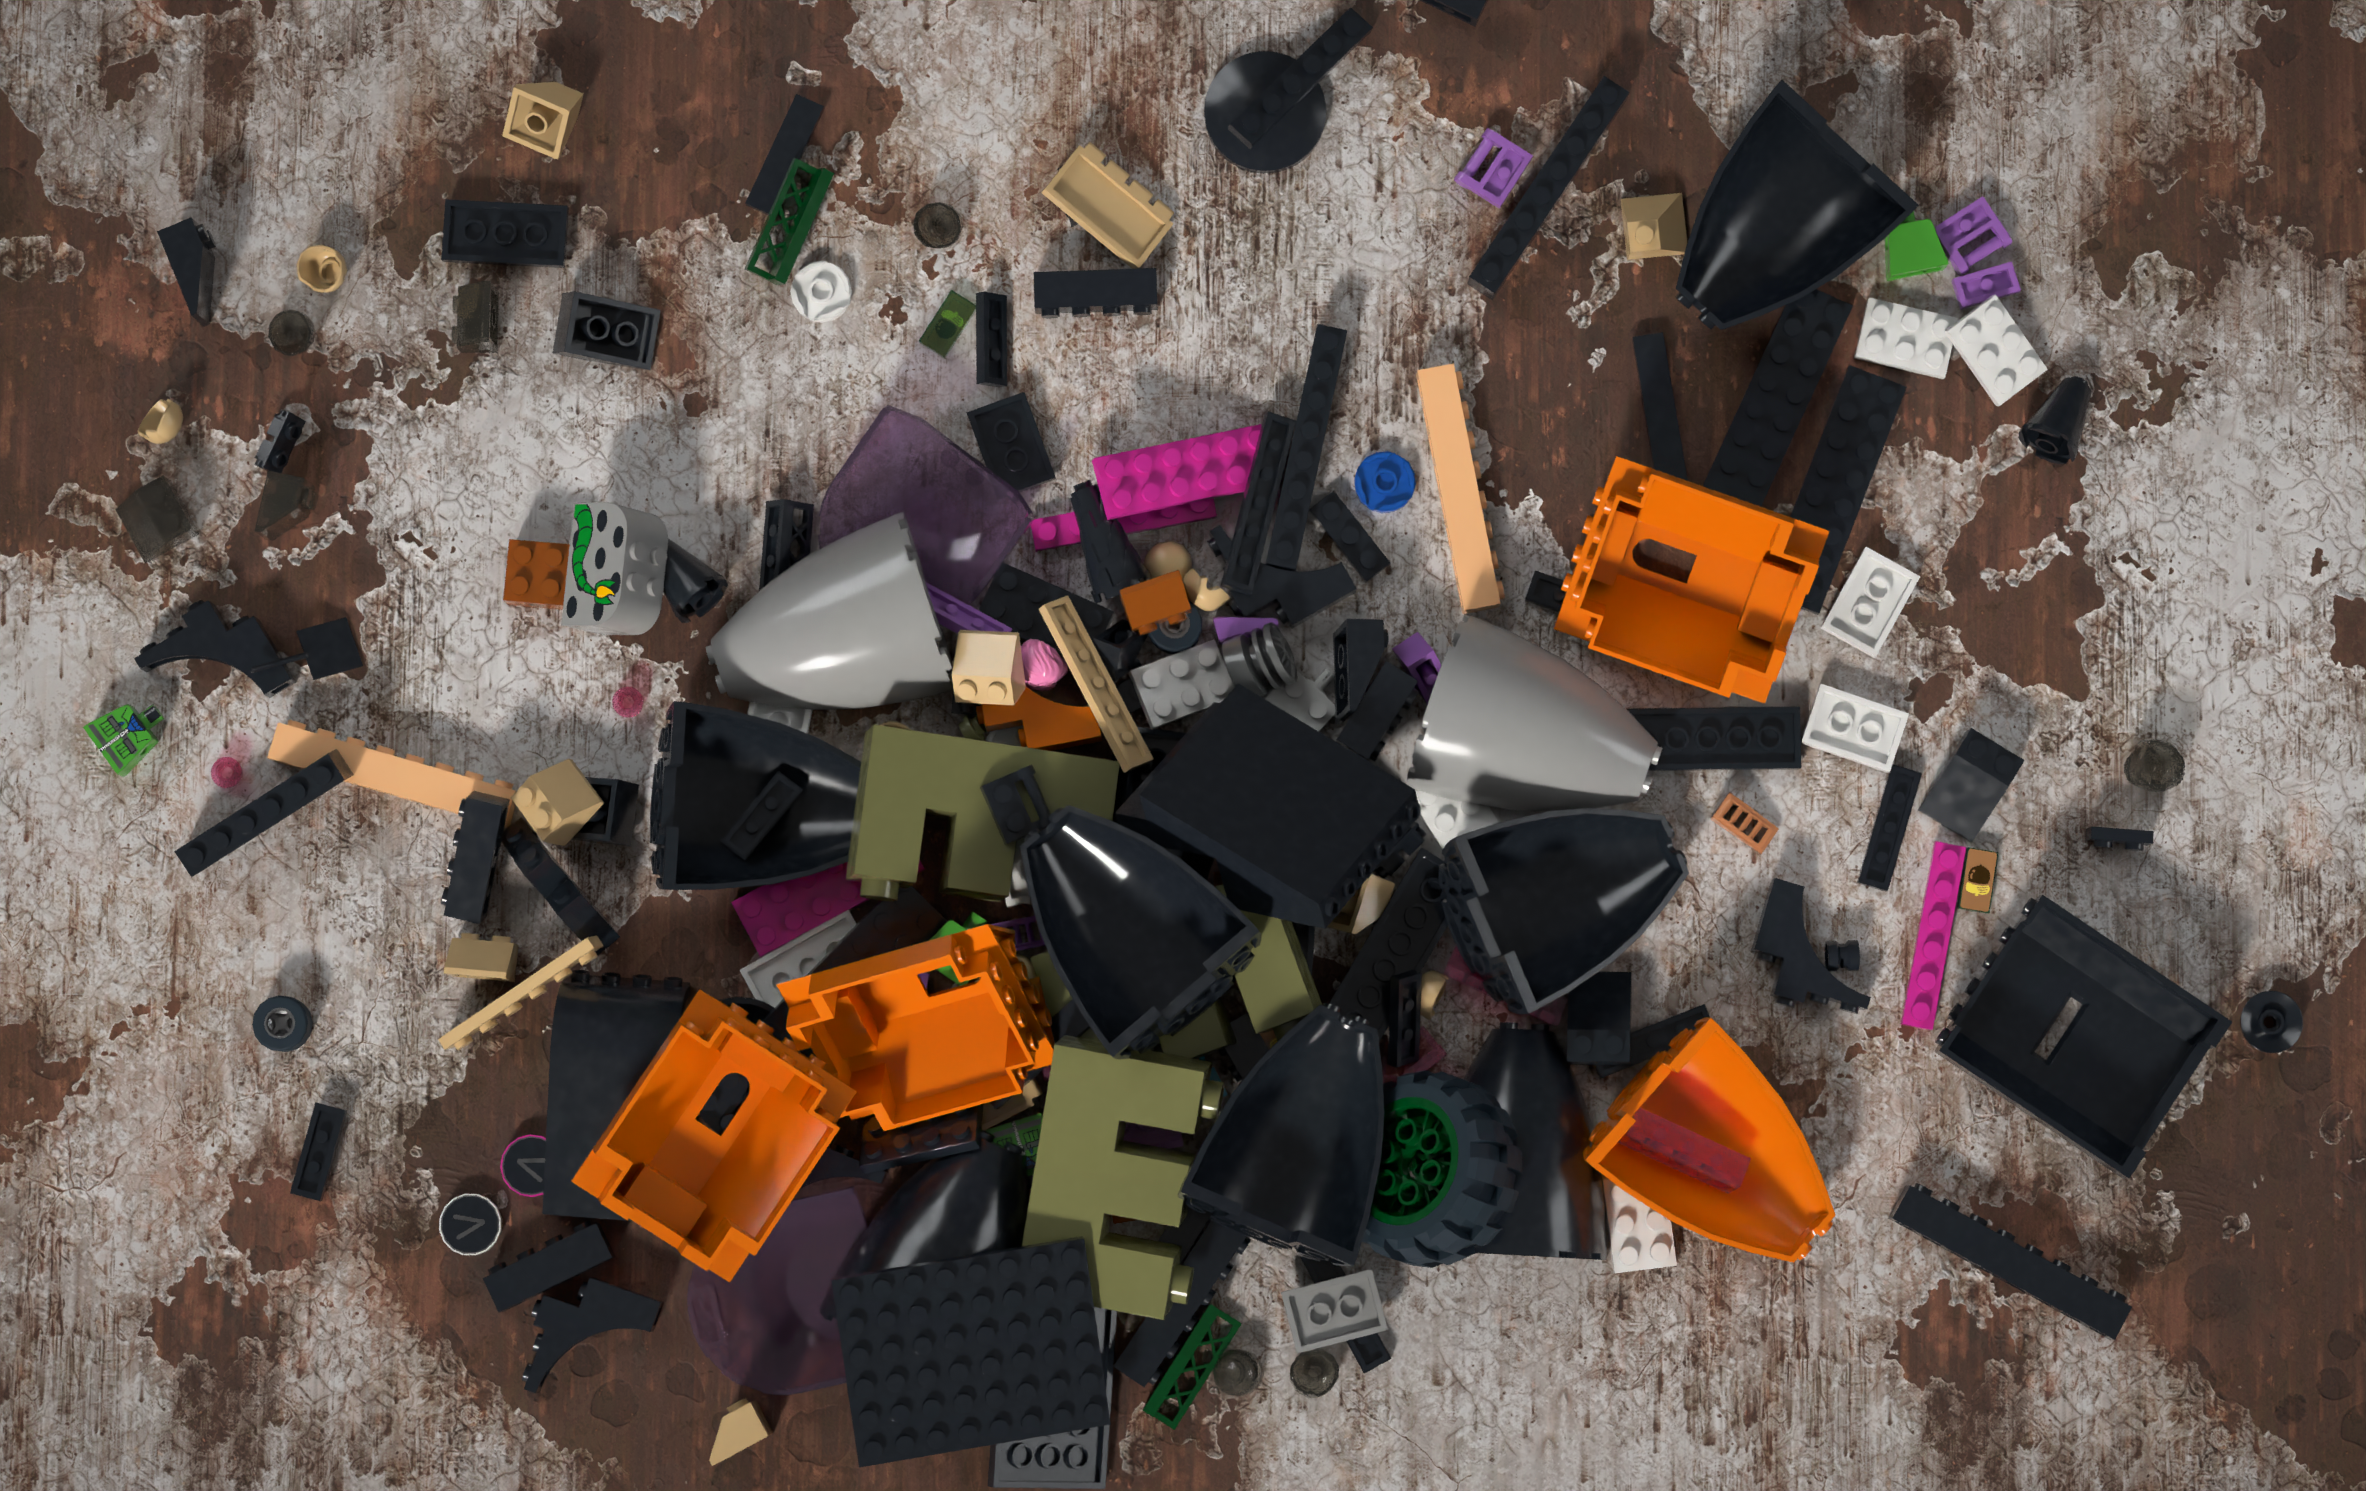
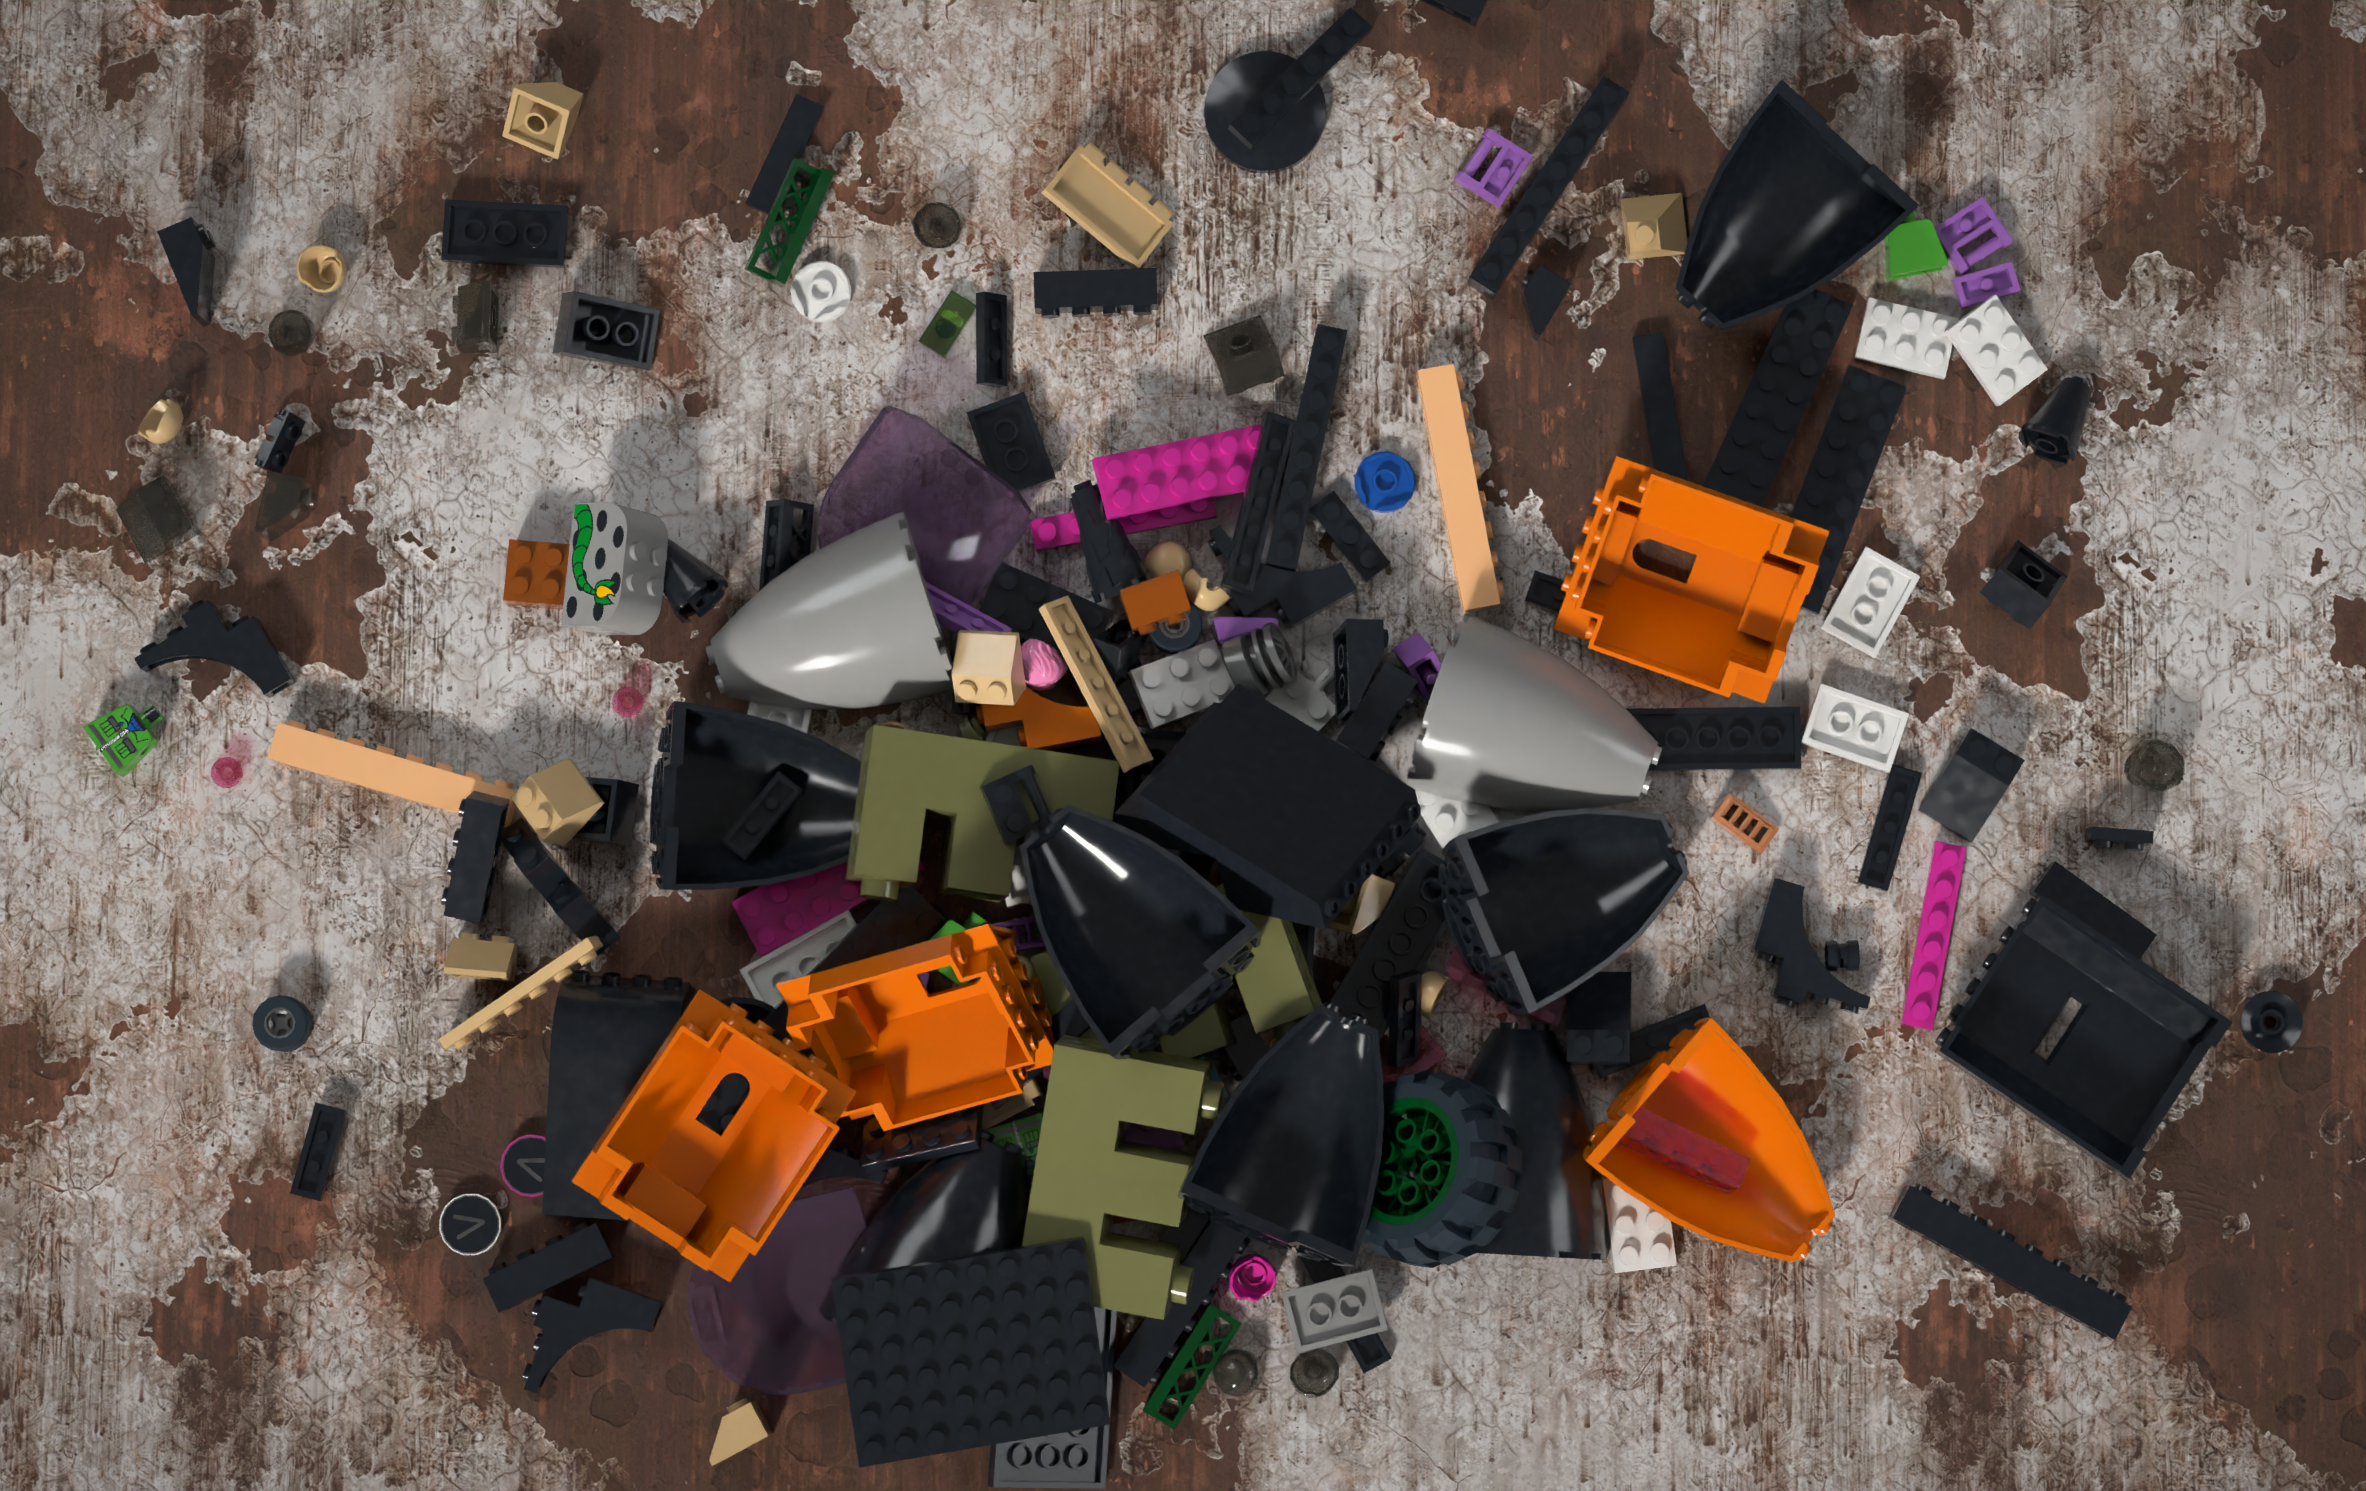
black brick [174,749,354,877] -> none
black piece [250,617,363,680] -> none
medium nougat tile [1957,847,1999,914] -> none
none -> clear smoke slope [1203,315,1285,396]
none -> dark pink hair [1229,1254,1276,1302]
none -> black slope [1521,265,1571,341]
none -> black slope [1980,540,2068,629]
none -> black brick [2029,861,2157,959]

